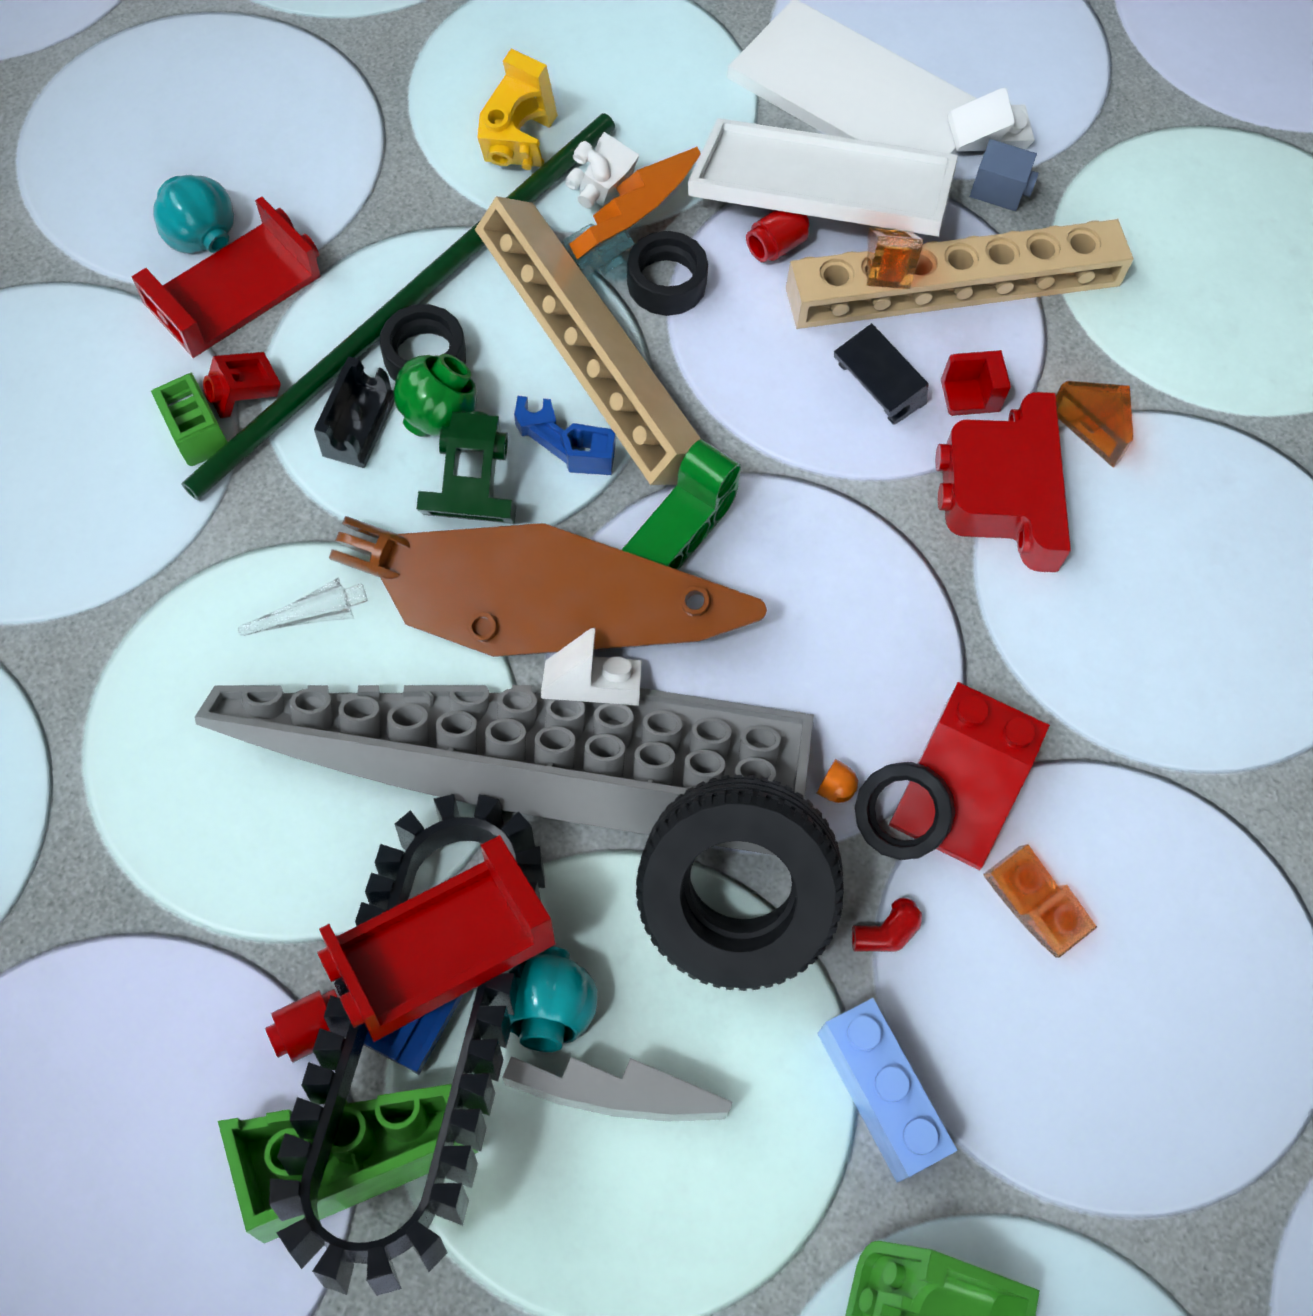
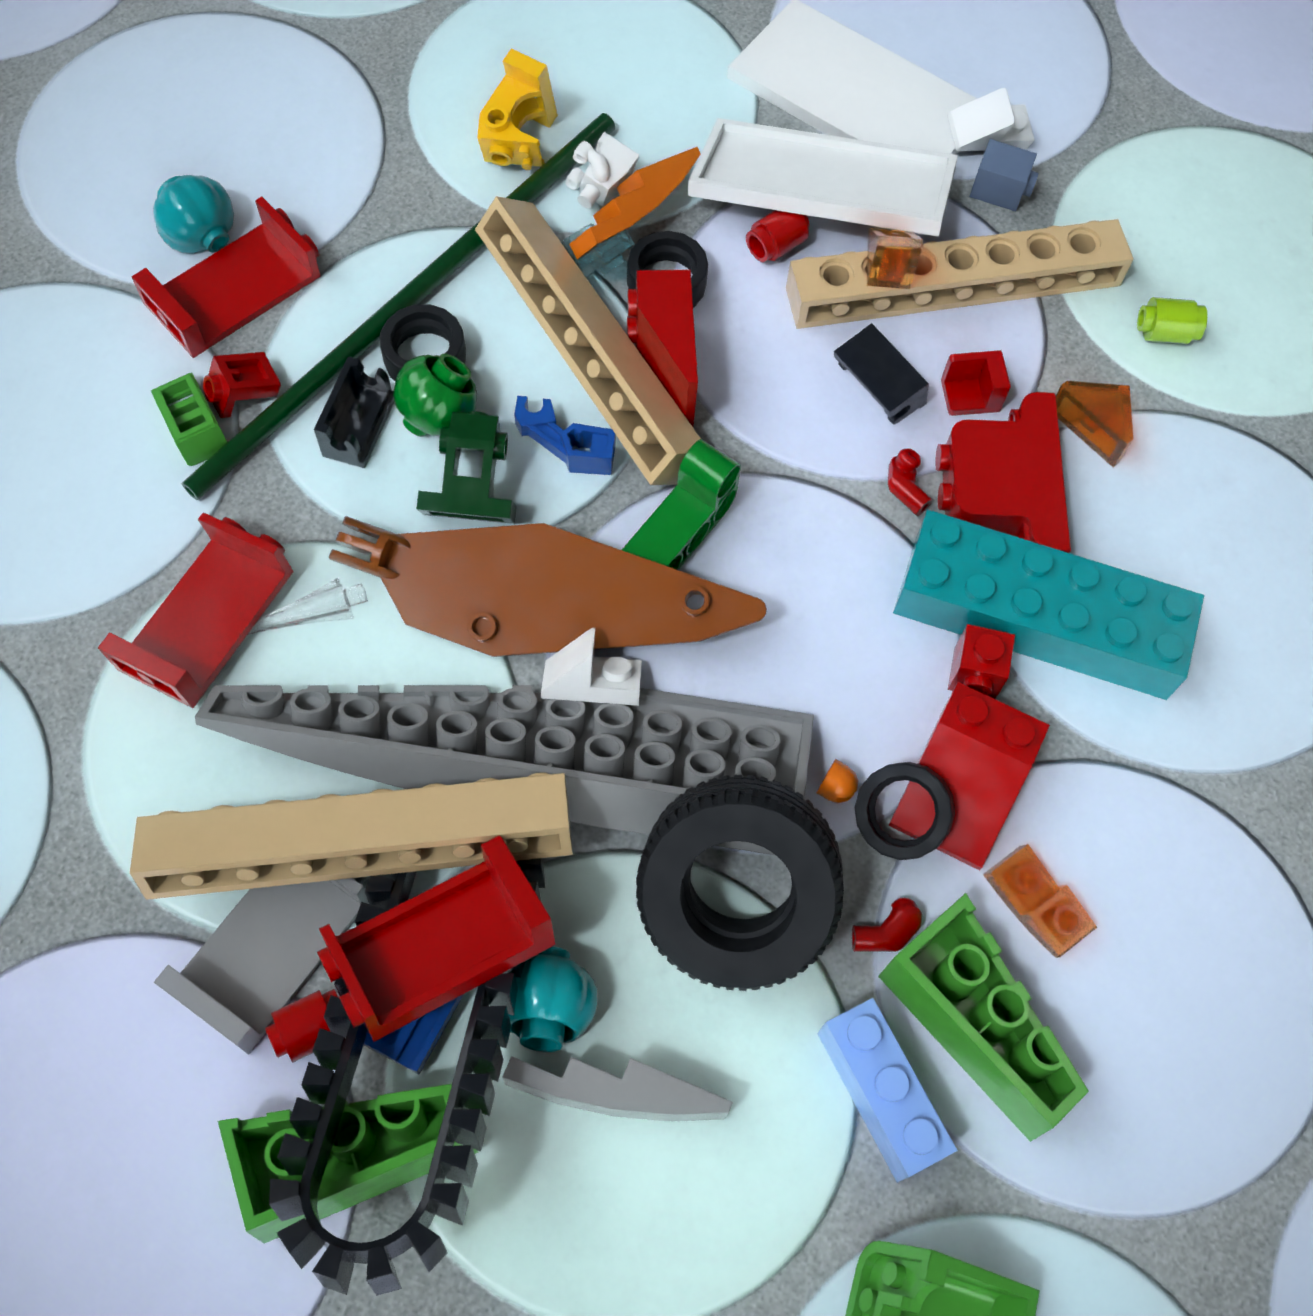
none -> red panel [98,512,294,709]
none -> tan brick [130,773,573,900]
none -> light grey panel [154,877,369,1055]
none -> red slope [627,270,698,427]
none -> bright green wedge [878,893,1089,1142]
none -> red arm [888,448,932,516]
none -> teal brick [893,509,1204,700]
none -> red brick [948,624,1015,699]
none -> lime brick [1137,297,1207,344]

